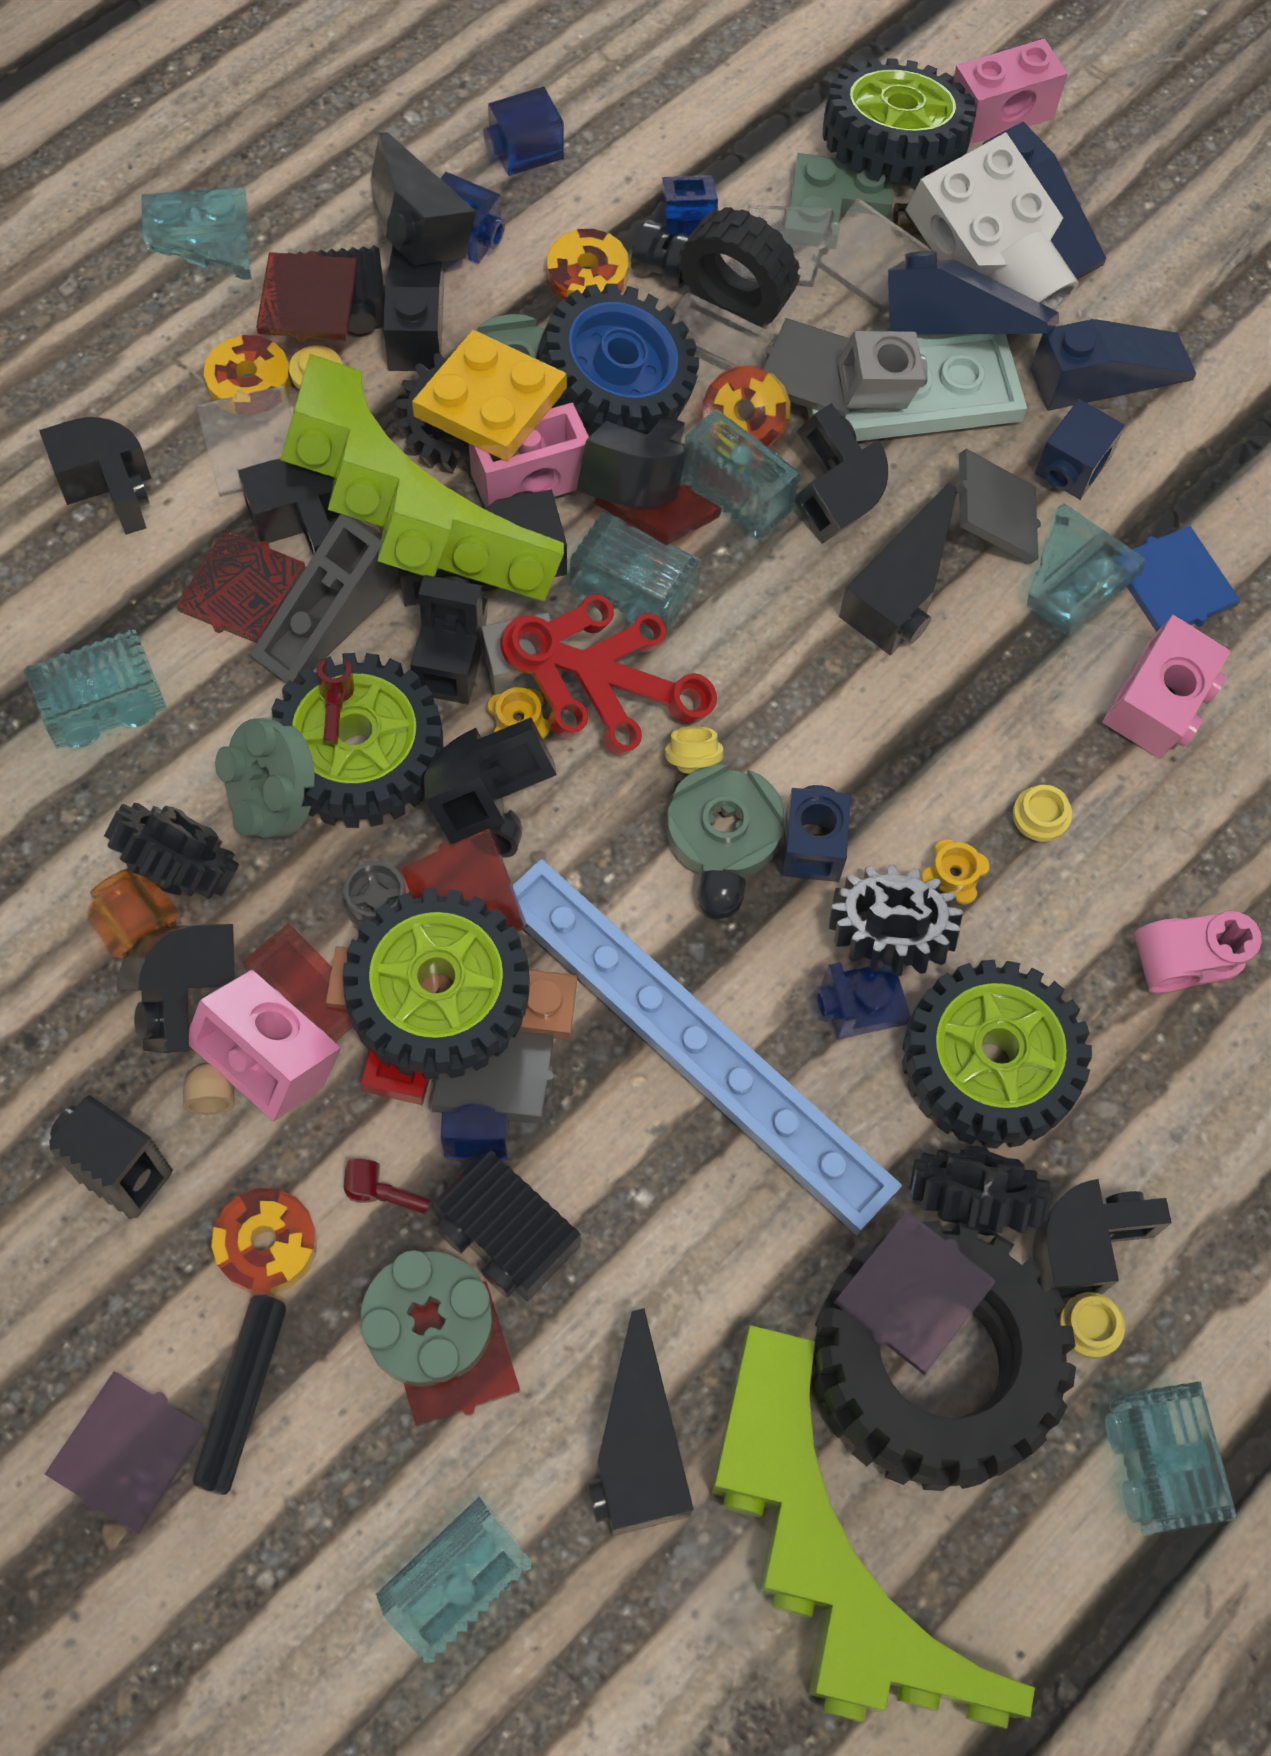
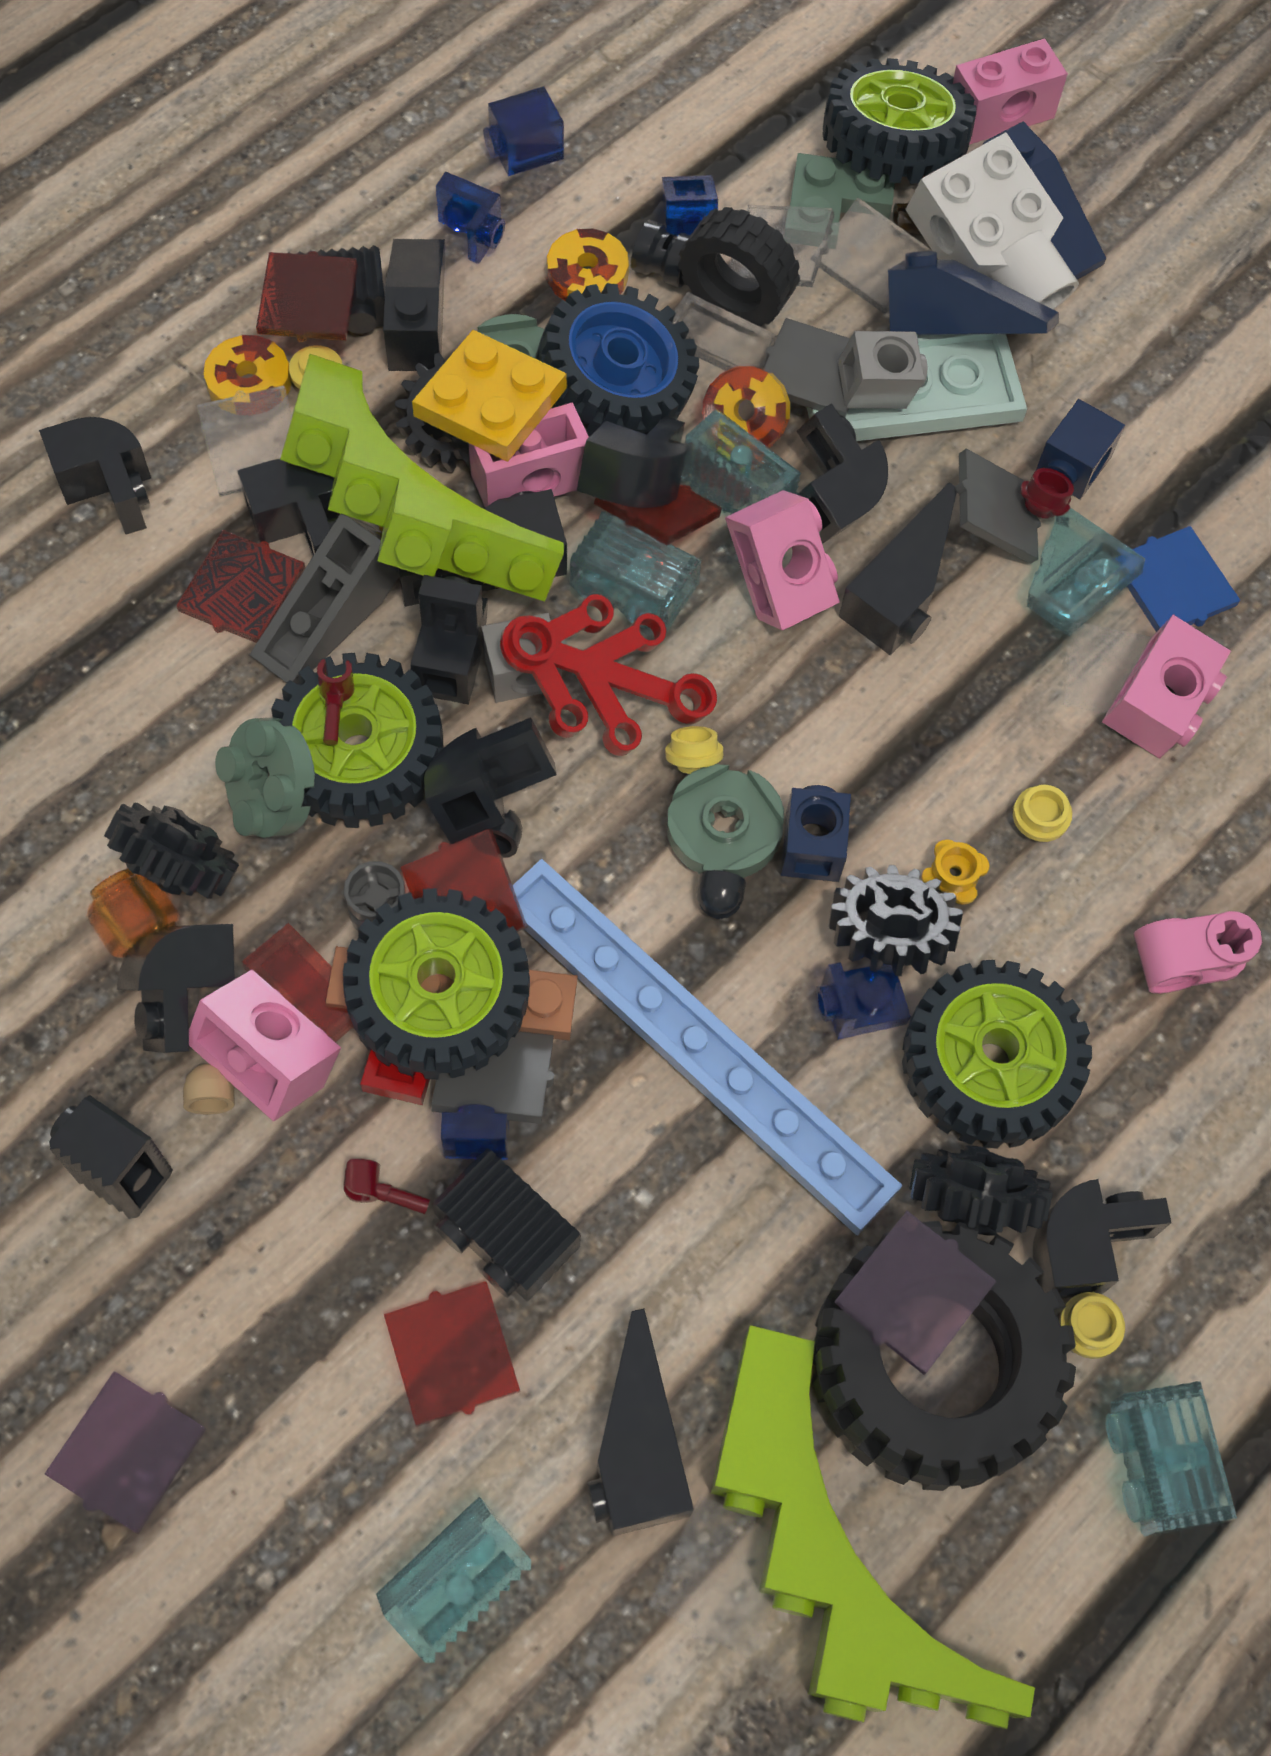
clear light blue brick [24,629,167,749] -> none
clear light blue wing [141,187,252,280] -> none
black axle [193,1295,286,1495] -> none
clear red piece [211,1188,318,1294] -> none
sand green plate [361,1250,493,1387] -> none
black slope [370,132,476,266] -> none
yellow plate [488,687,550,739] -> none
dark blue slope [1030,319,1196,411] -> none
none -> bright pink brick [725,490,840,631]
none -> dark red plate [1020,468,1074,519]

